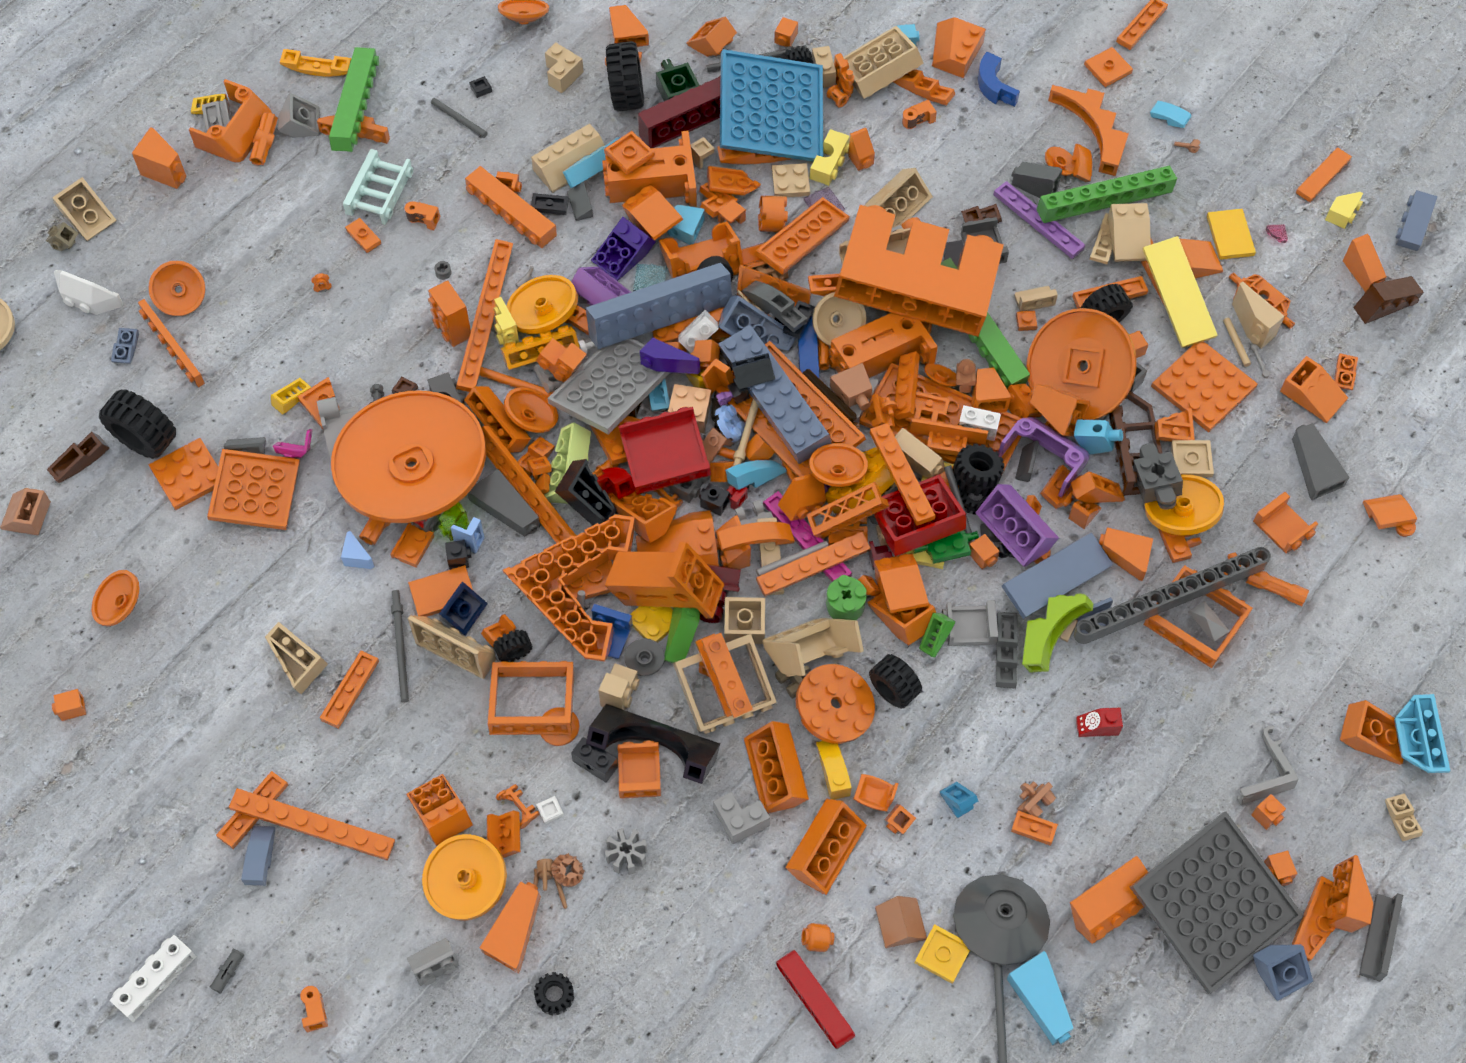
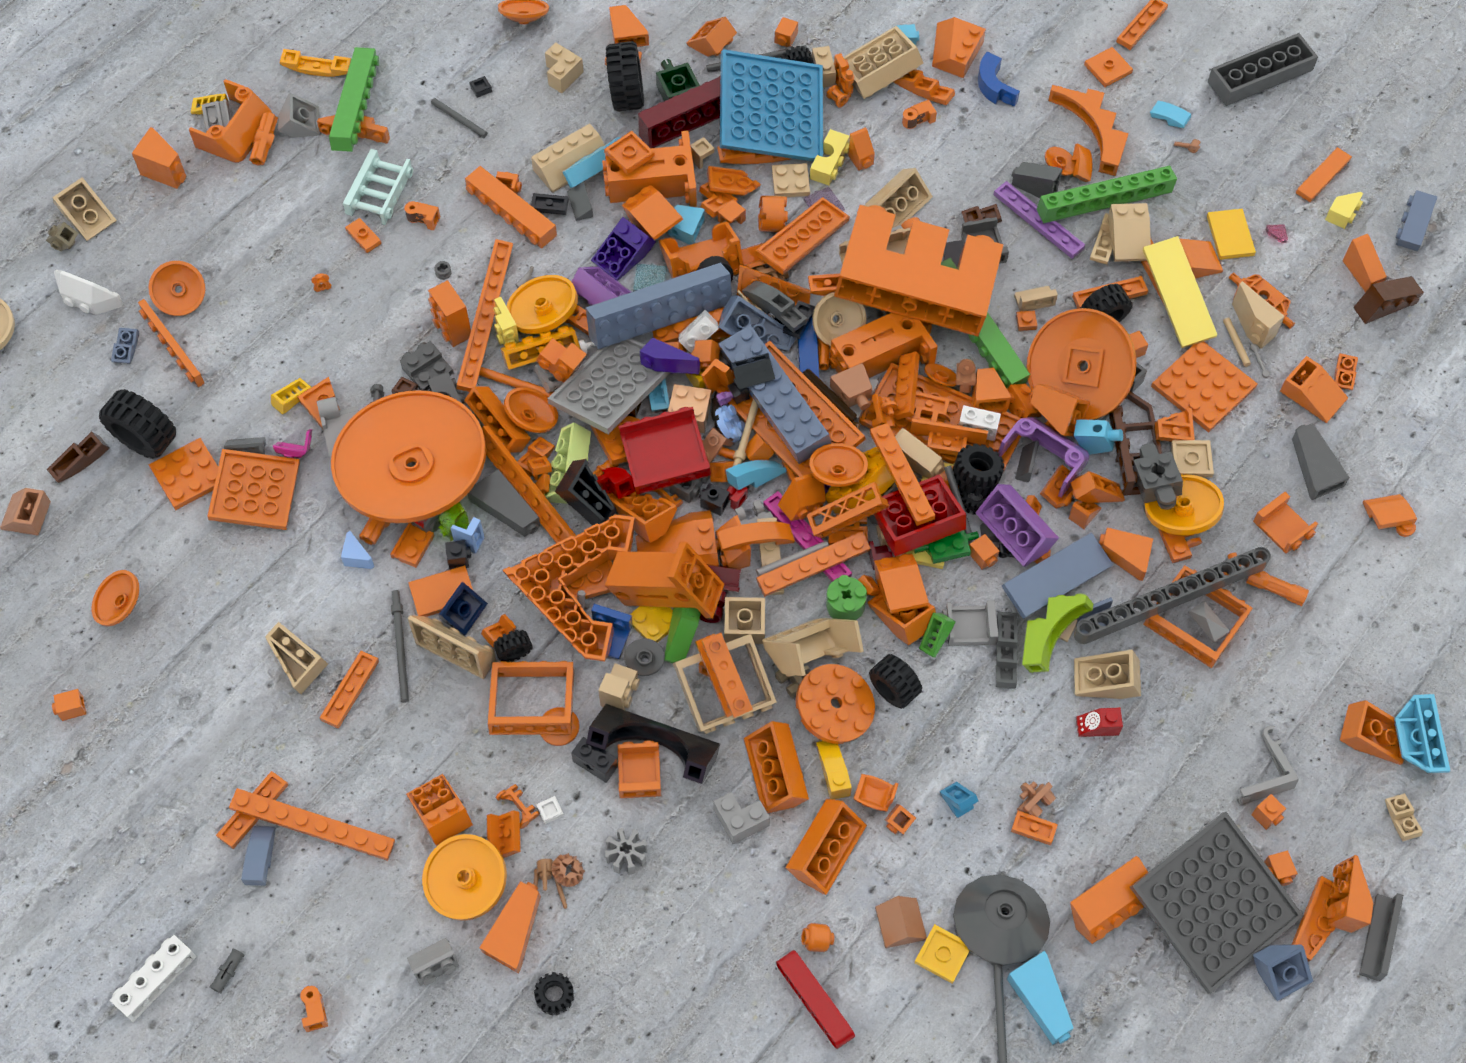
none -> dark grey plate [400,341,454,391]
none -> tan slope [1074,650,1141,699]
none -> dark grey brick [1208,33,1318,106]

